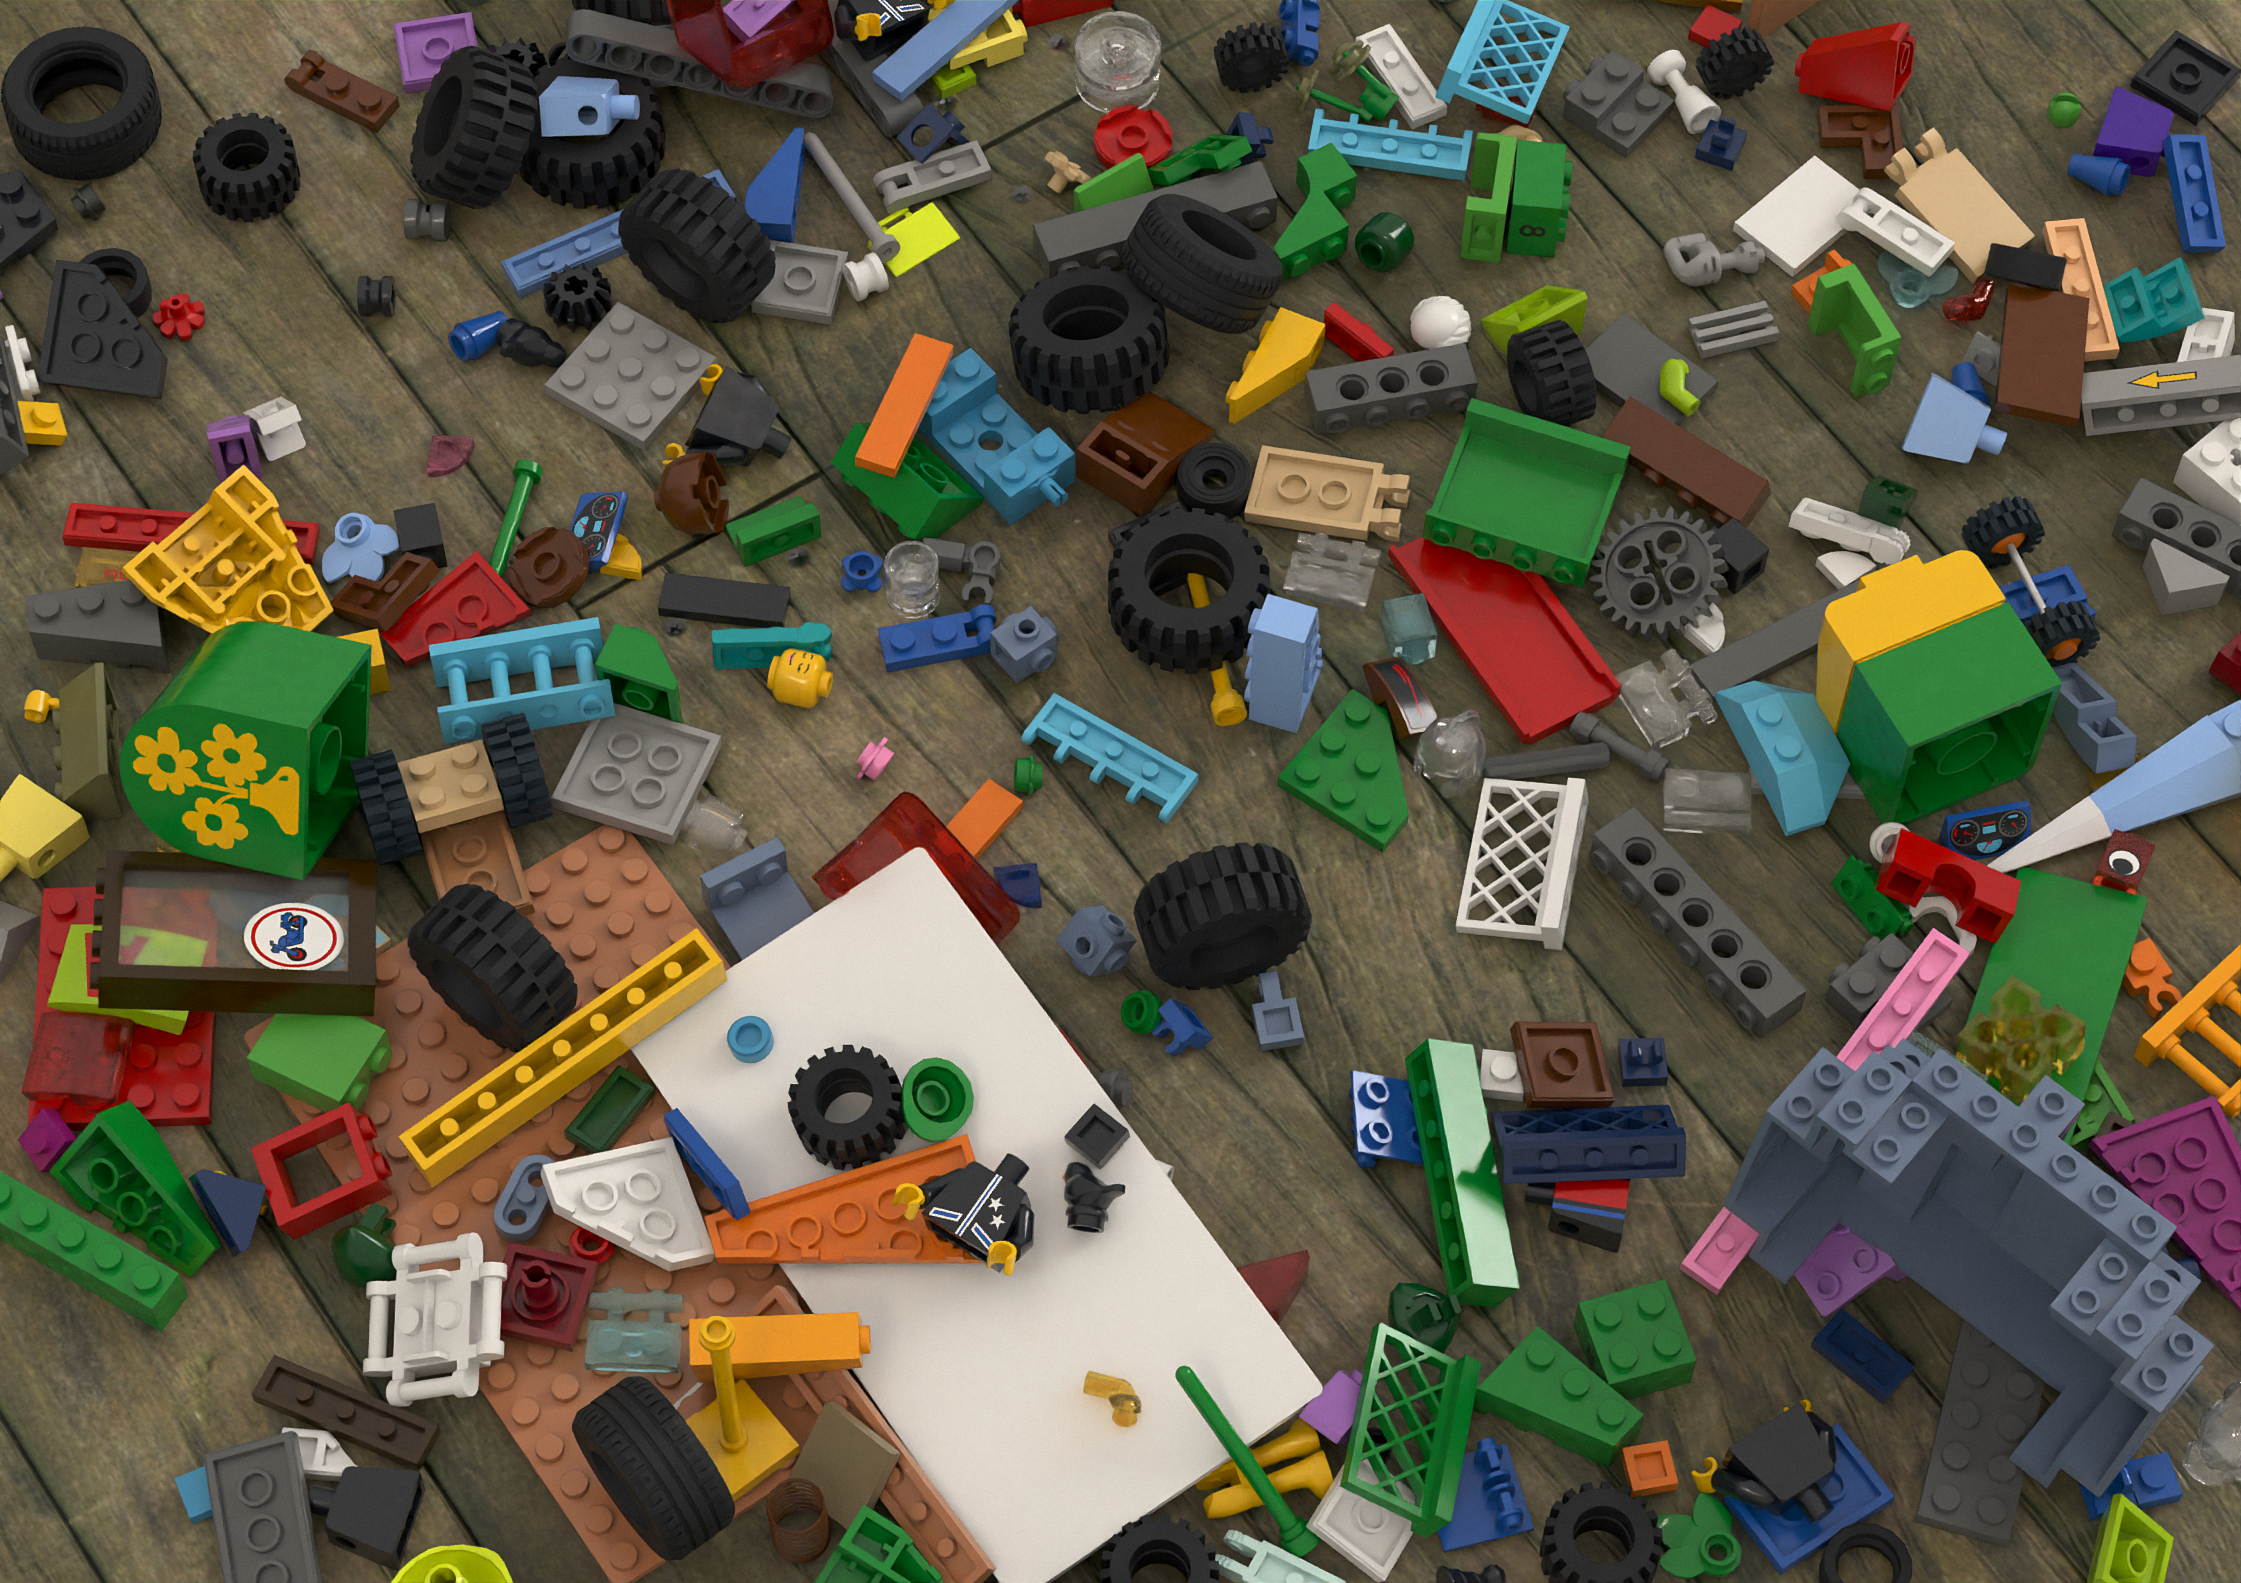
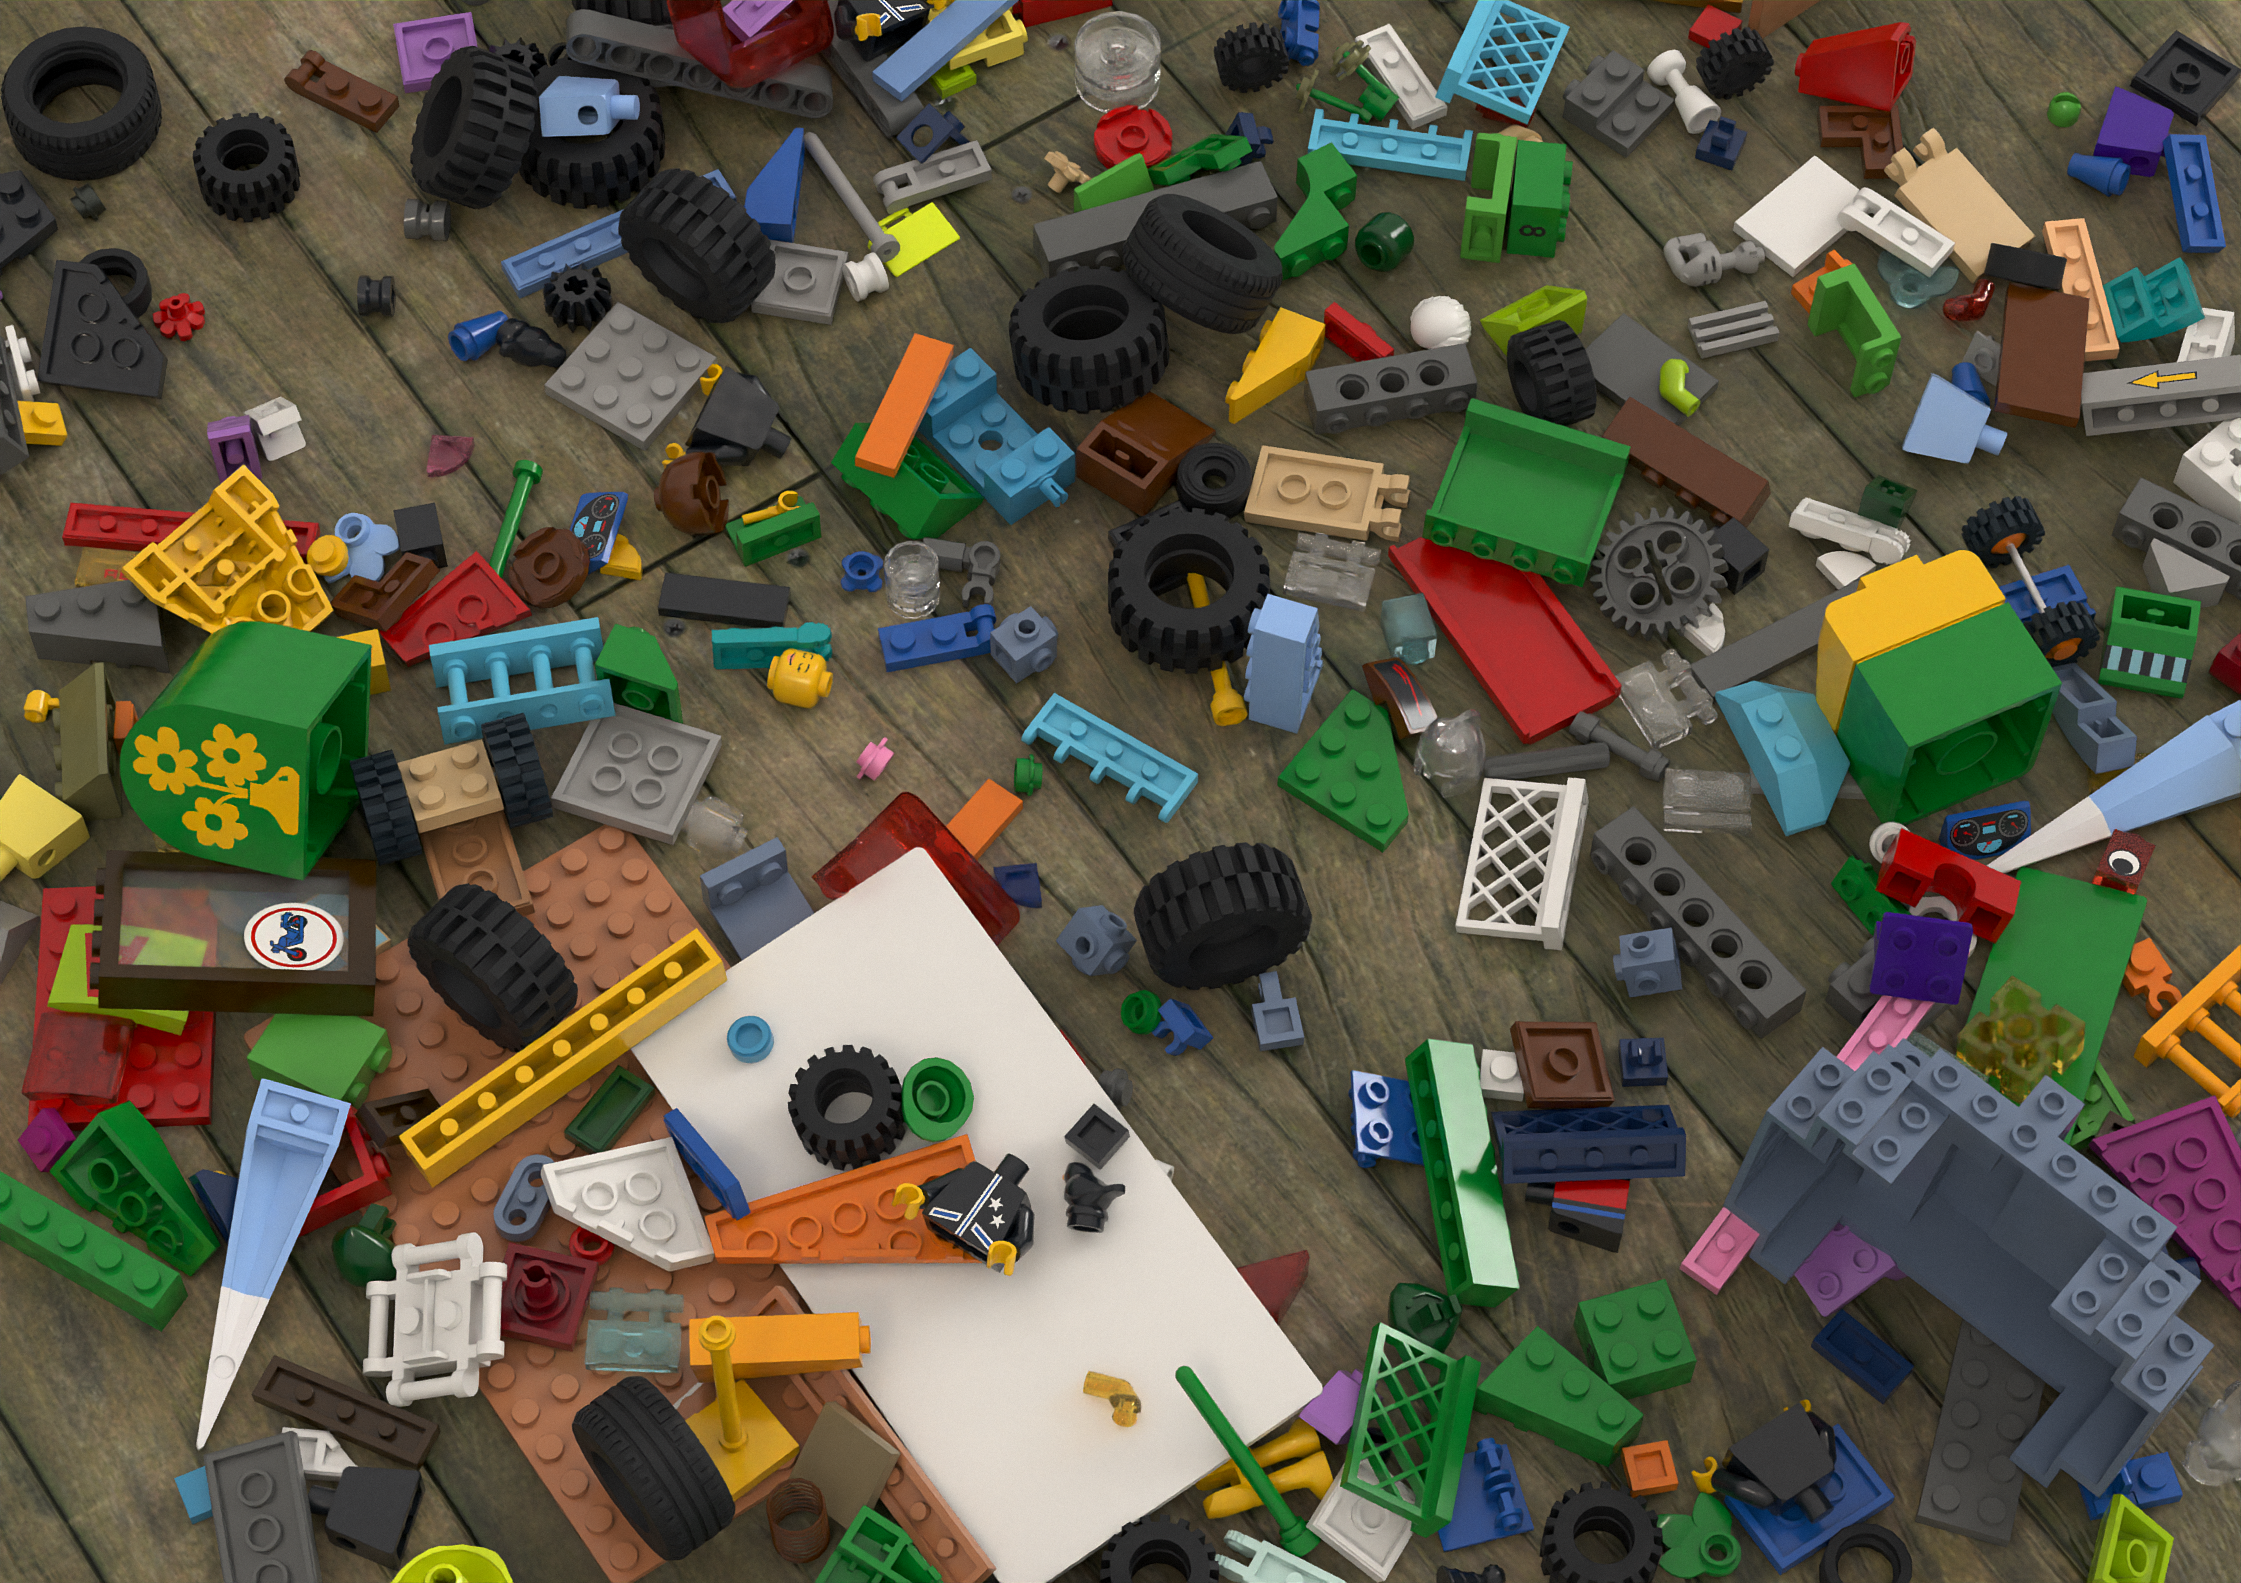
none -> orange tile [113,701,139,757]
none -> light blue plate [196,1078,351,1451]
none -> yellow plate [307,535,349,576]
none -> dark brown plate [355,1089,441,1149]
none -> yellow hand [742,491,801,525]
none -> sand blue brick [1613,927,1682,997]
none -> dark purple bracket [1869,912,1973,1005]
none -> green slope [2098,586,2201,699]

